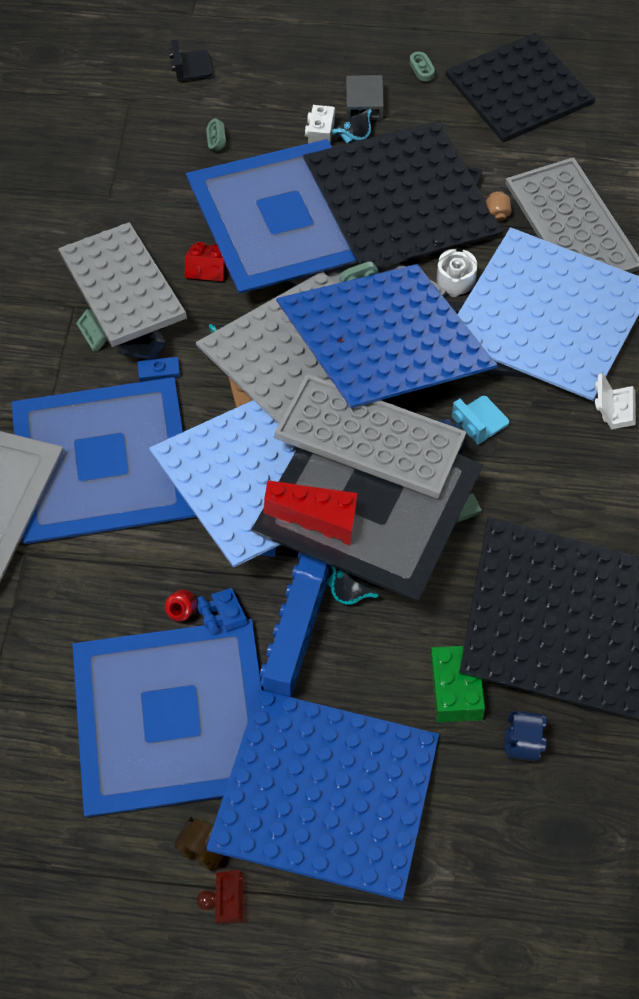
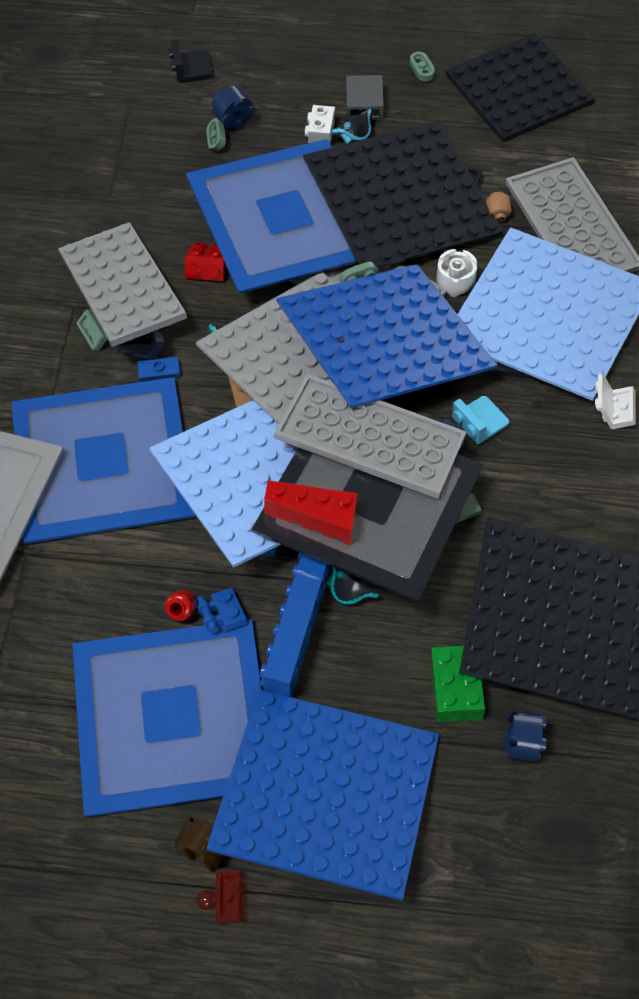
none -> dark blue brick [211,86,255,131]

